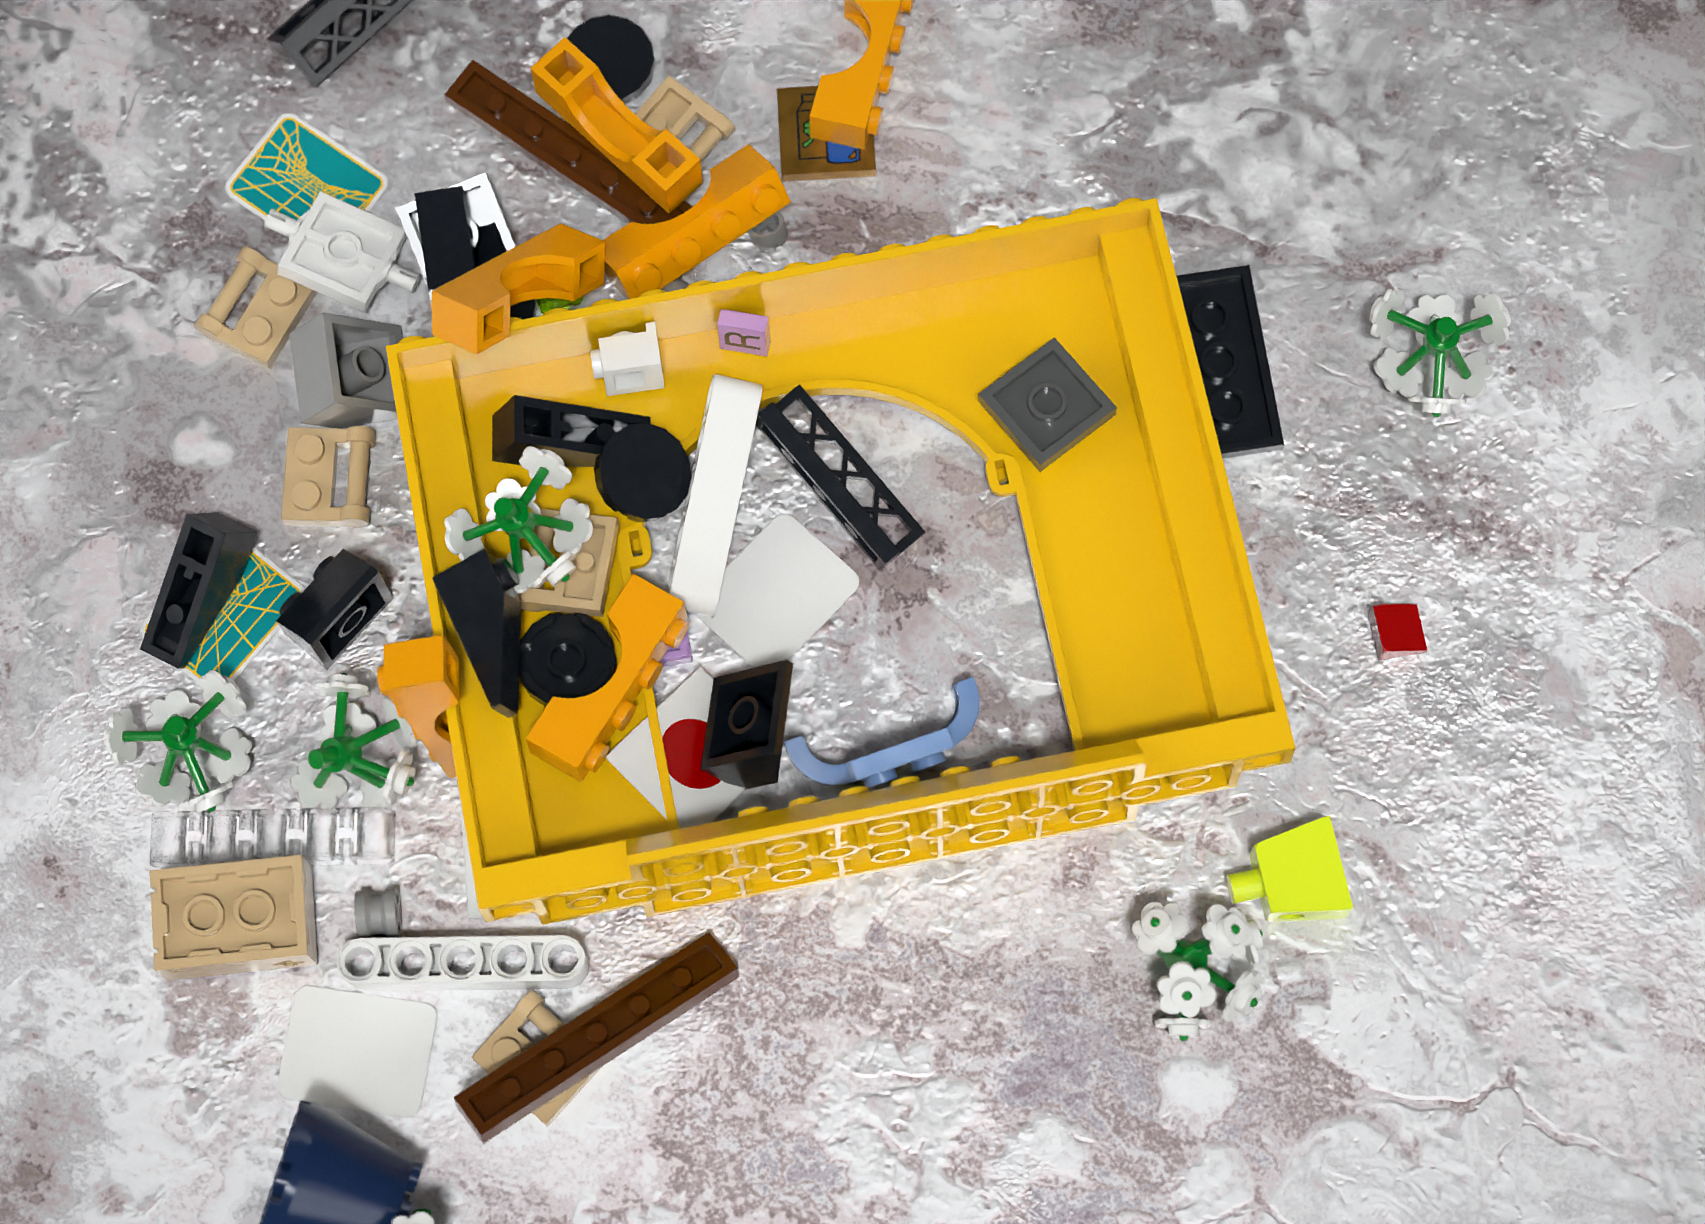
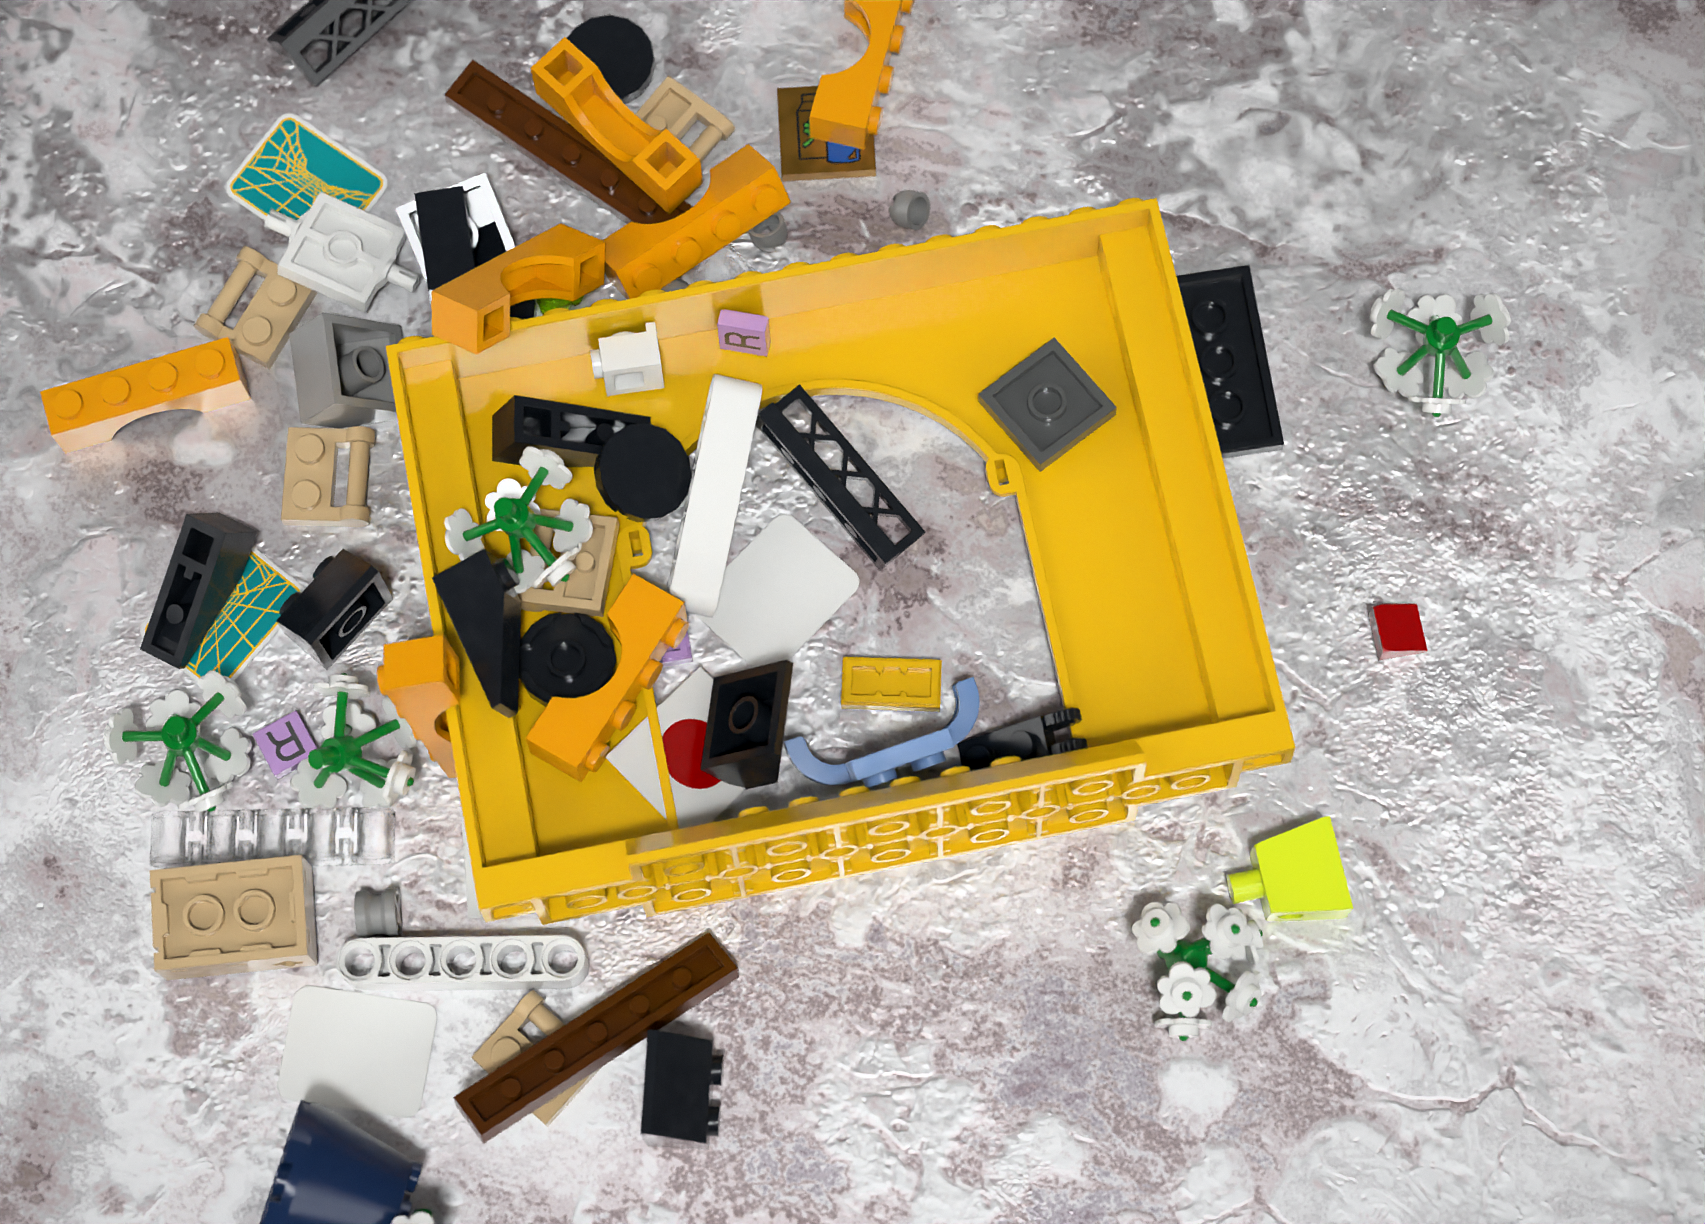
none -> light orange arch [40,337,251,454]
none -> lavender tile [253,710,318,780]
none -> black slope [640,1030,724,1150]
none -> yellow plate [841,657,942,712]
none -> light grey hinge [888,190,930,230]
none -> black hinge [957,708,1088,771]

